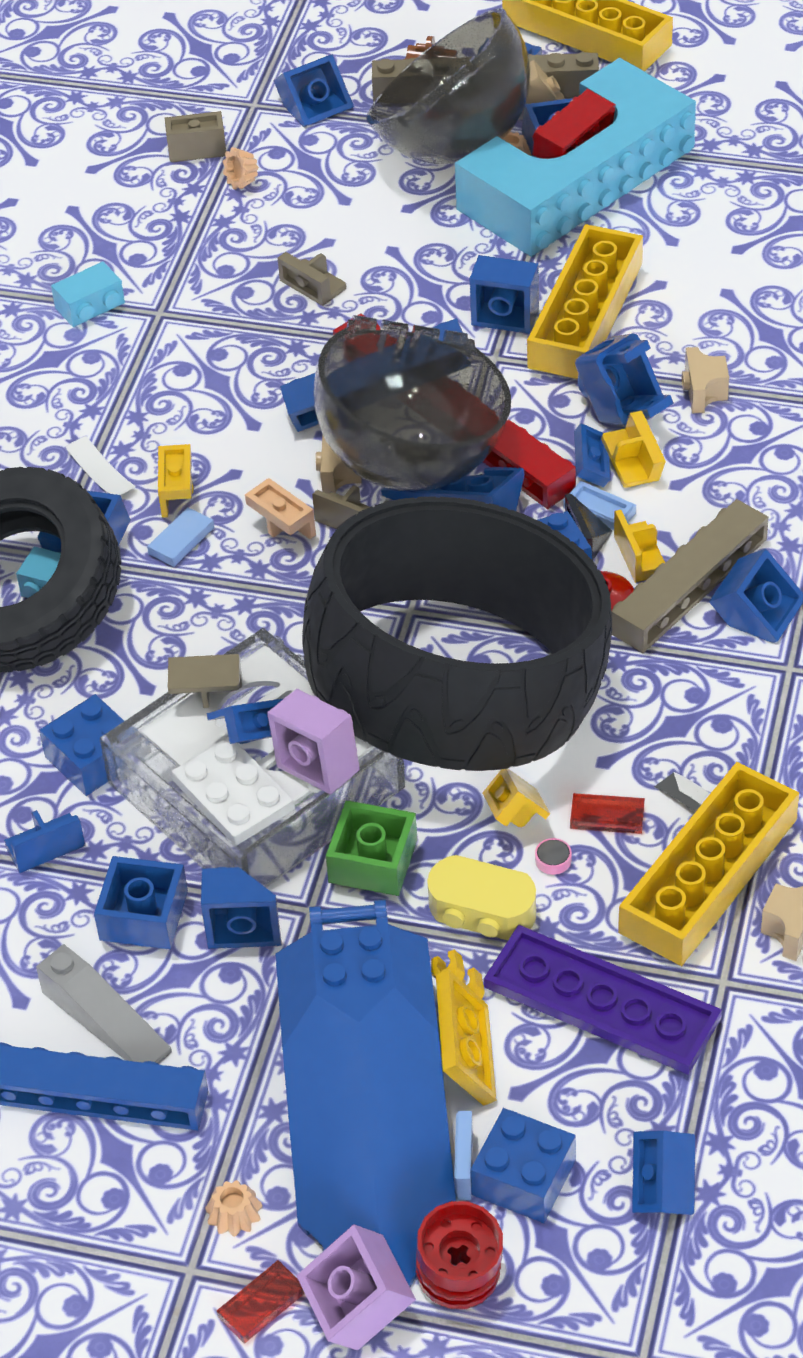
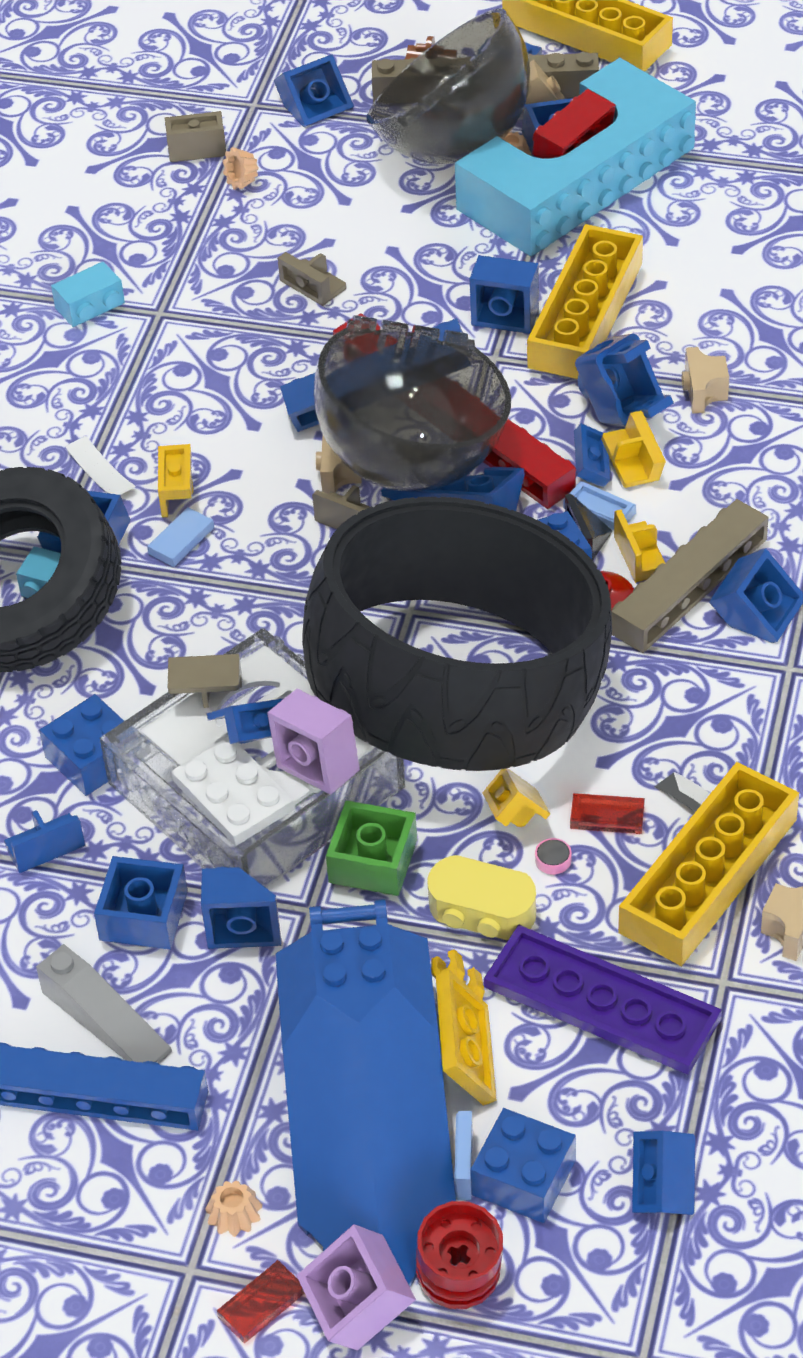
light nougat panel [245,478,316,539] -> none

